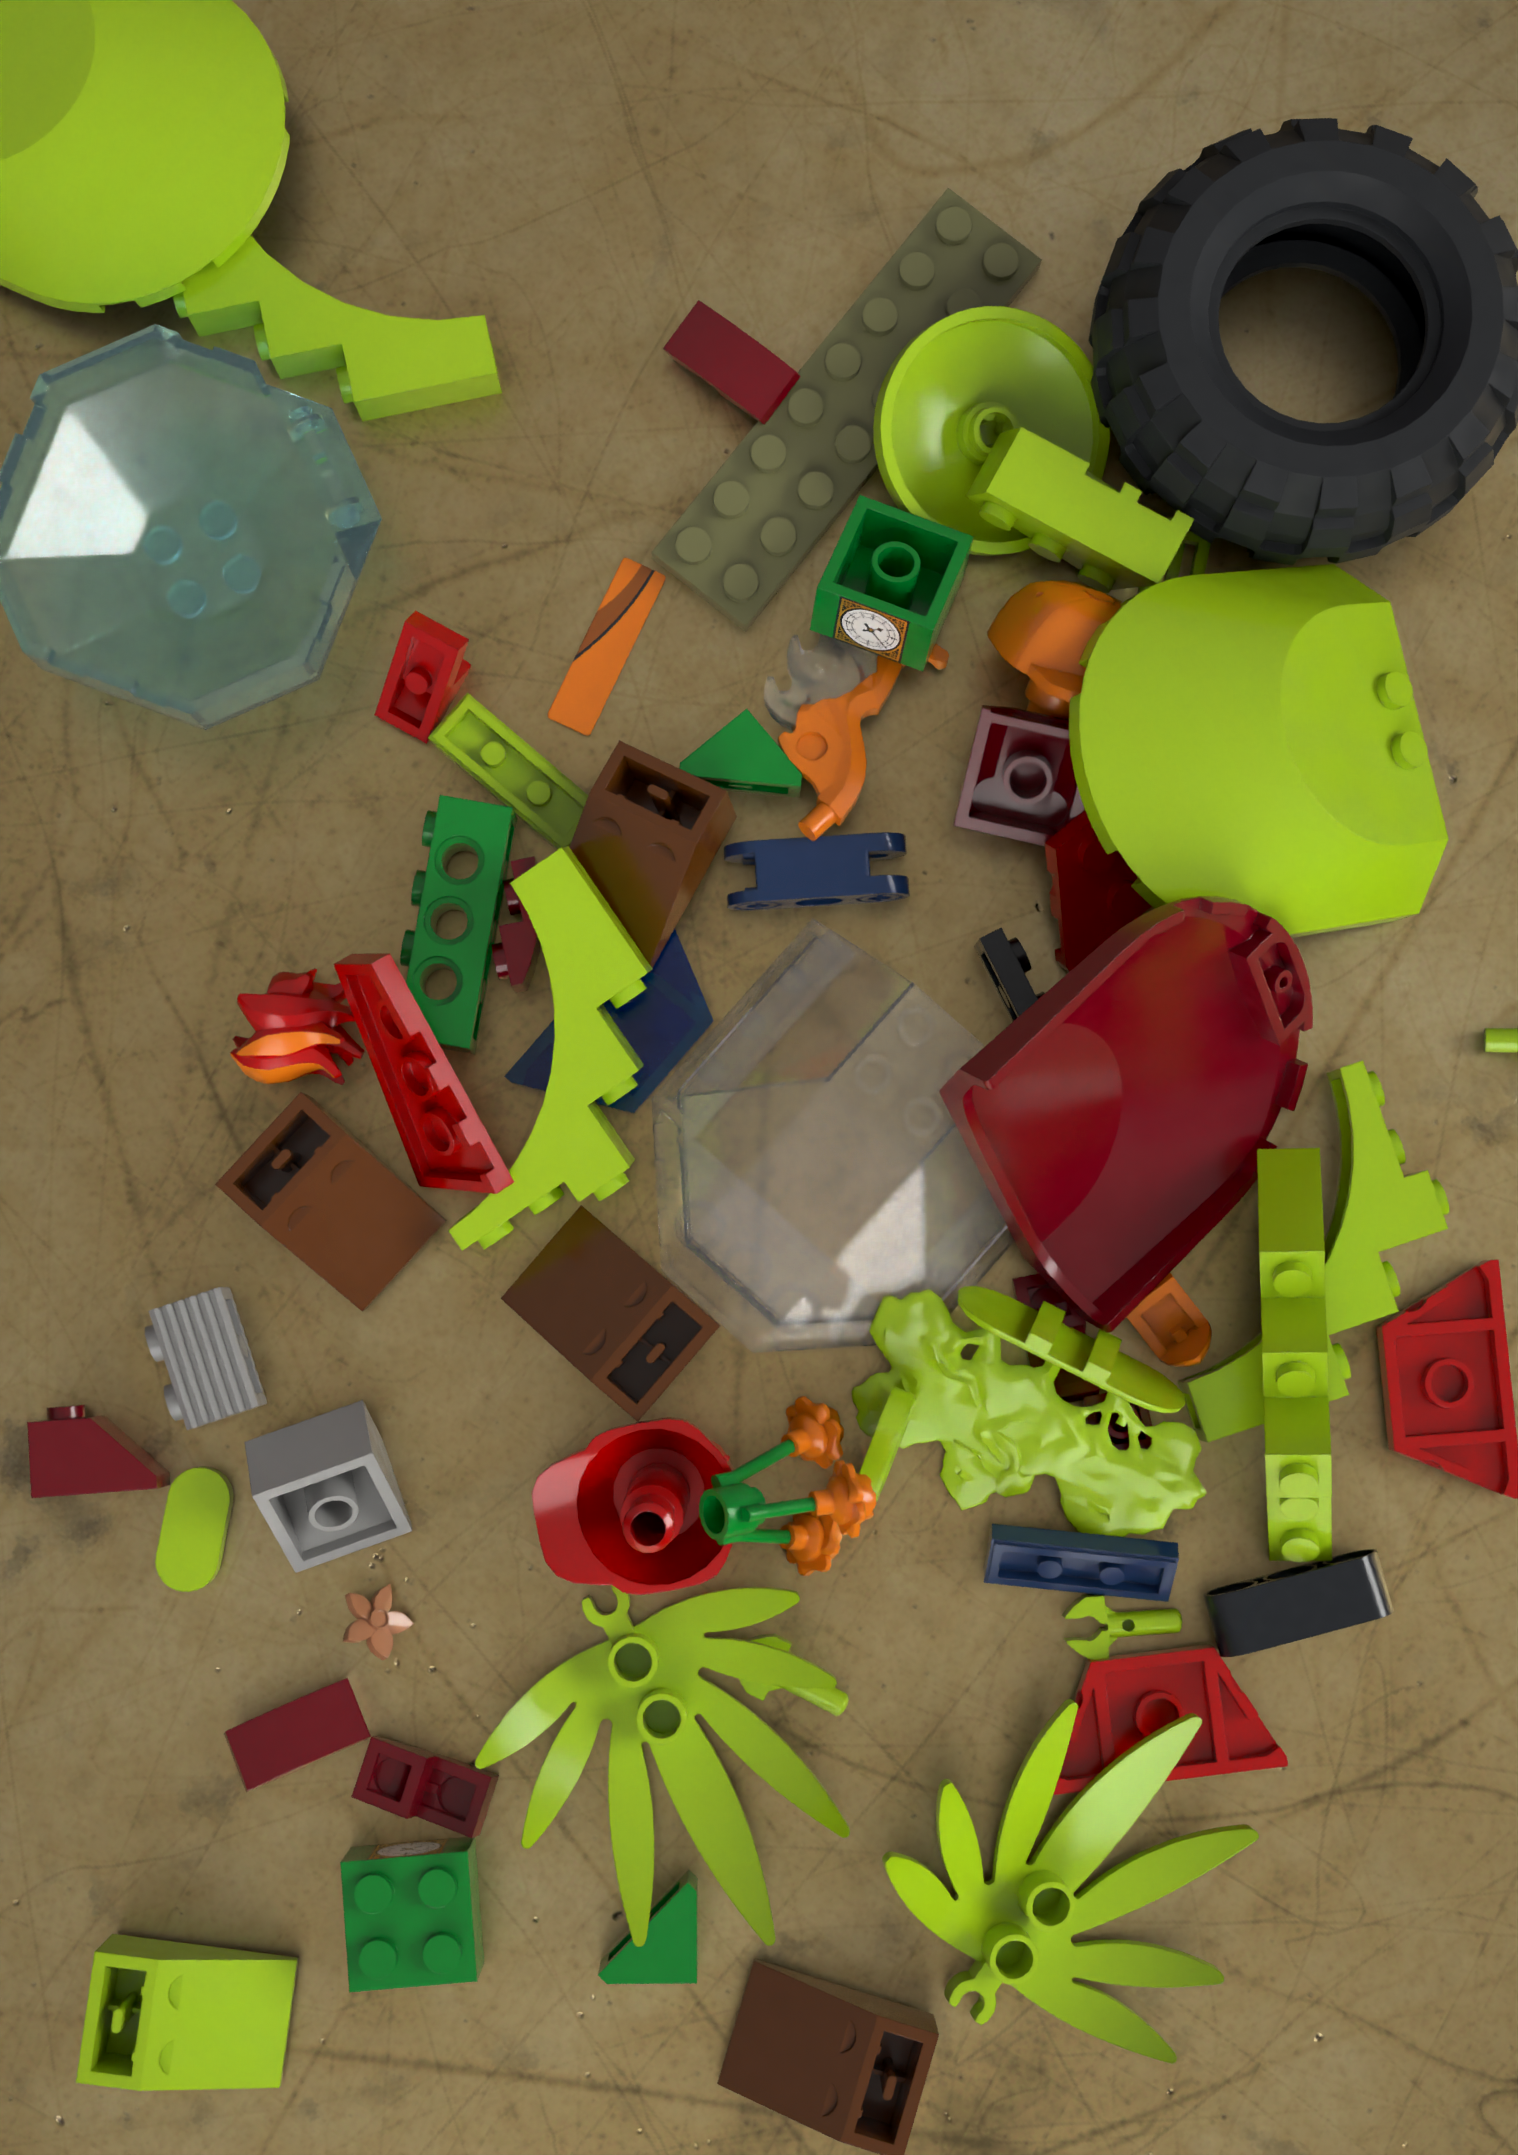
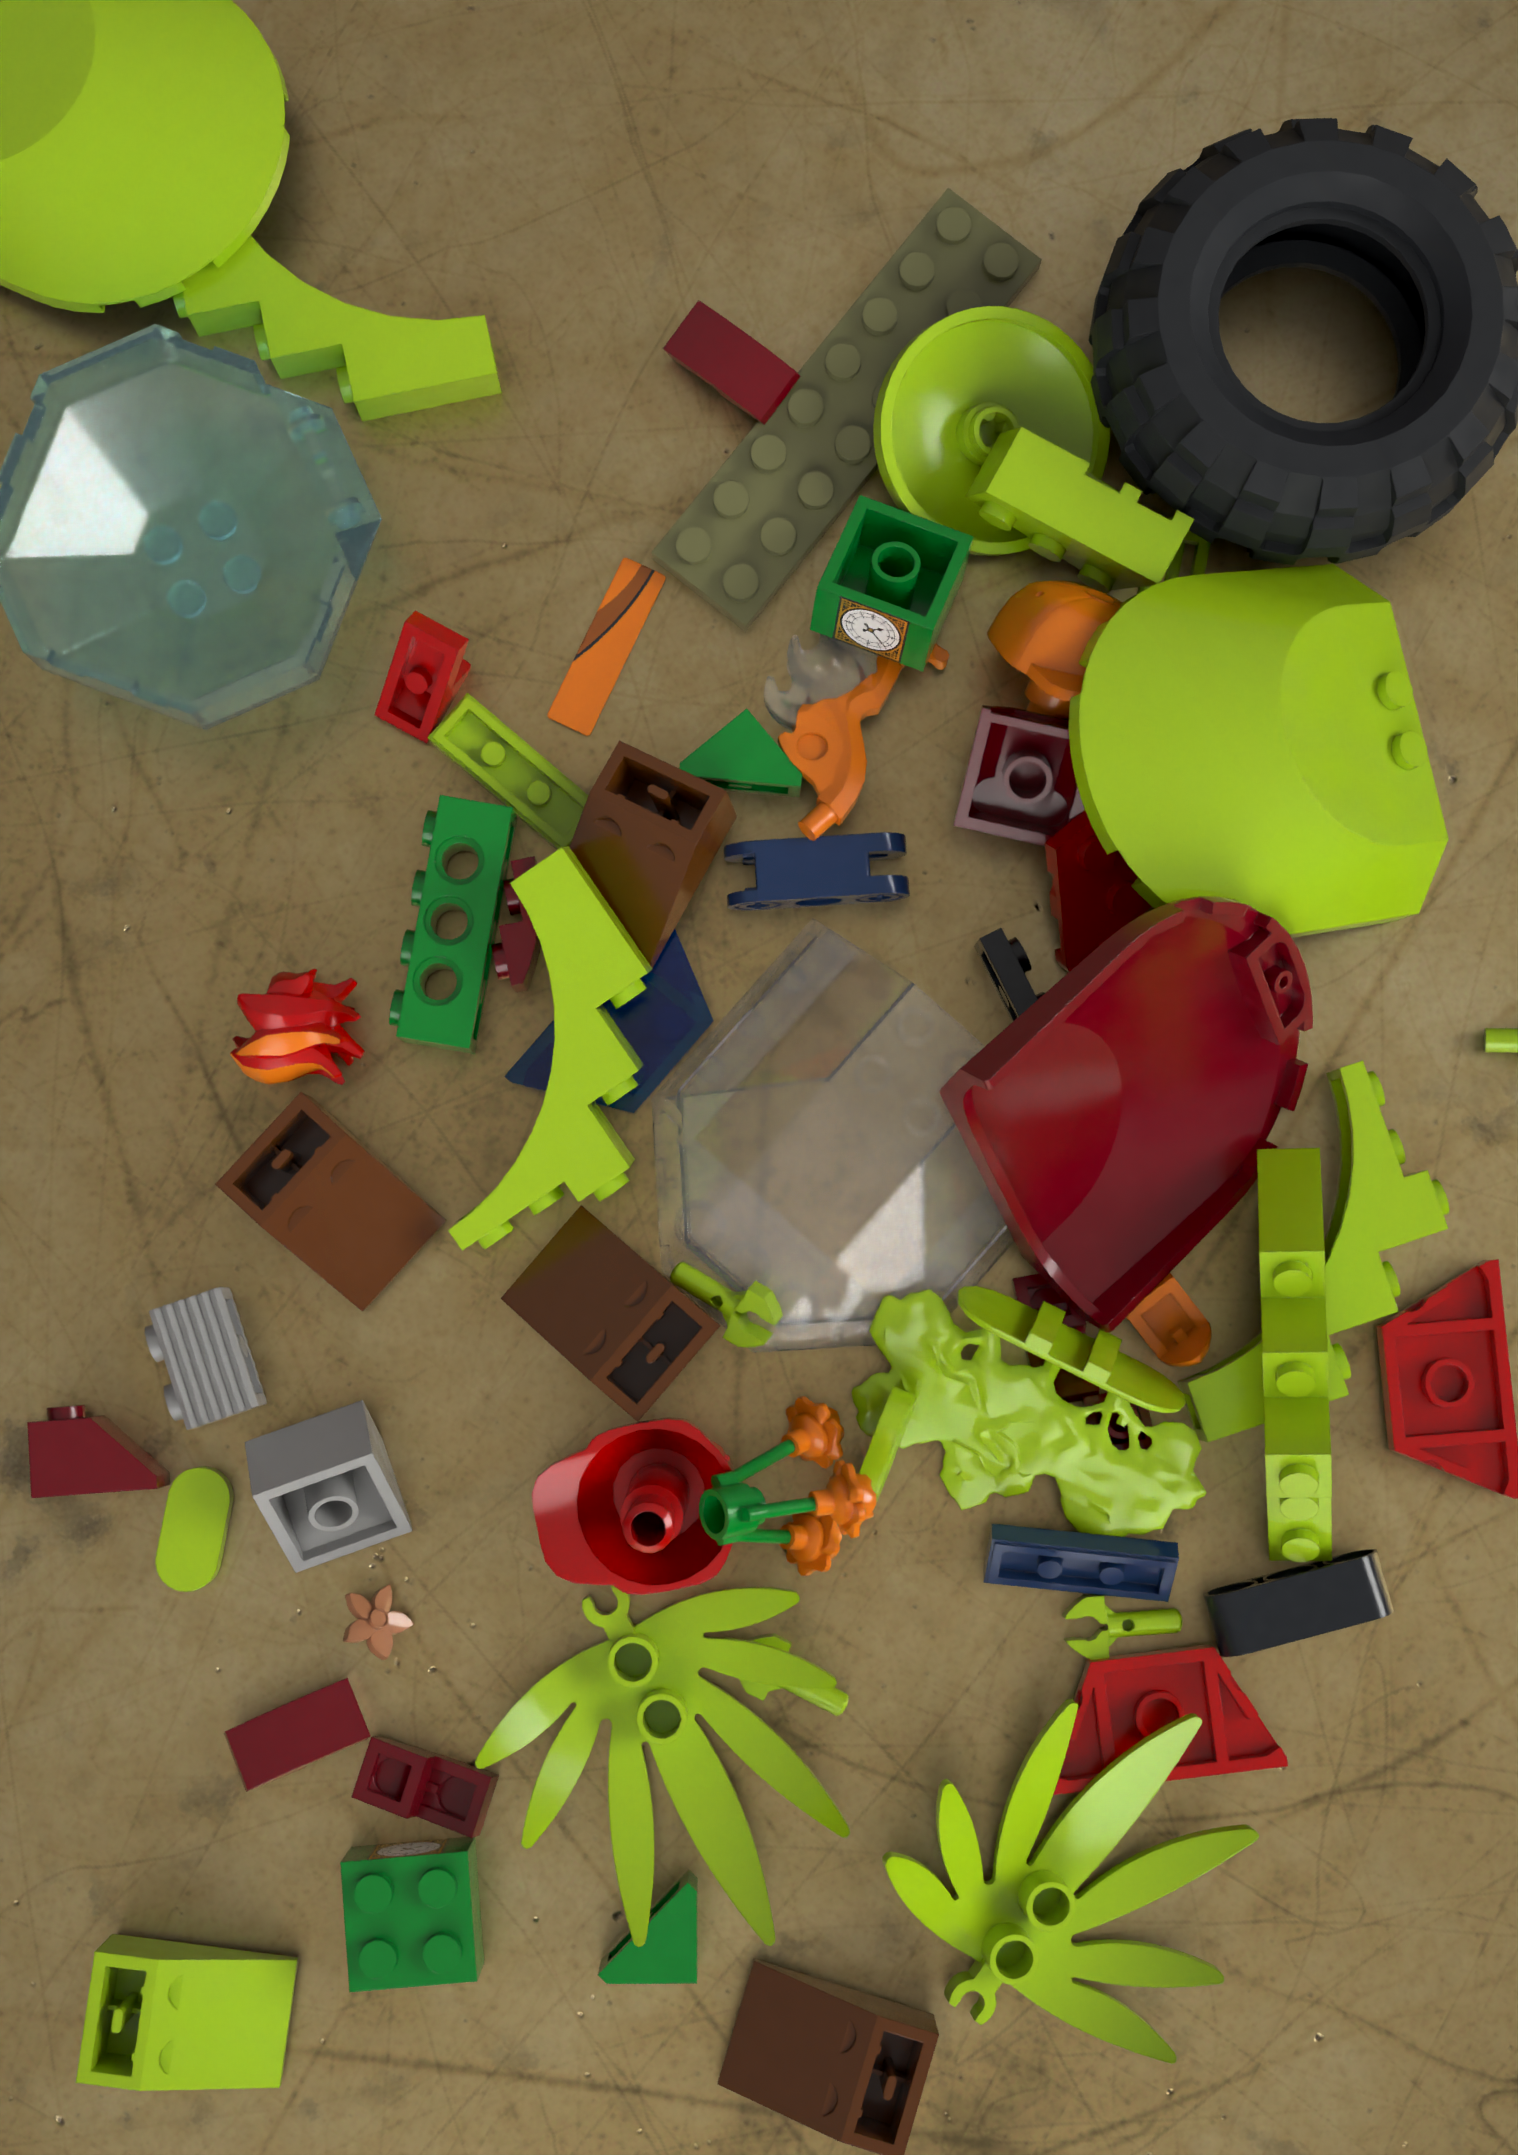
red wing [334,953,514,1194] -> none
none -> lime bar [670,1261,783,1347]

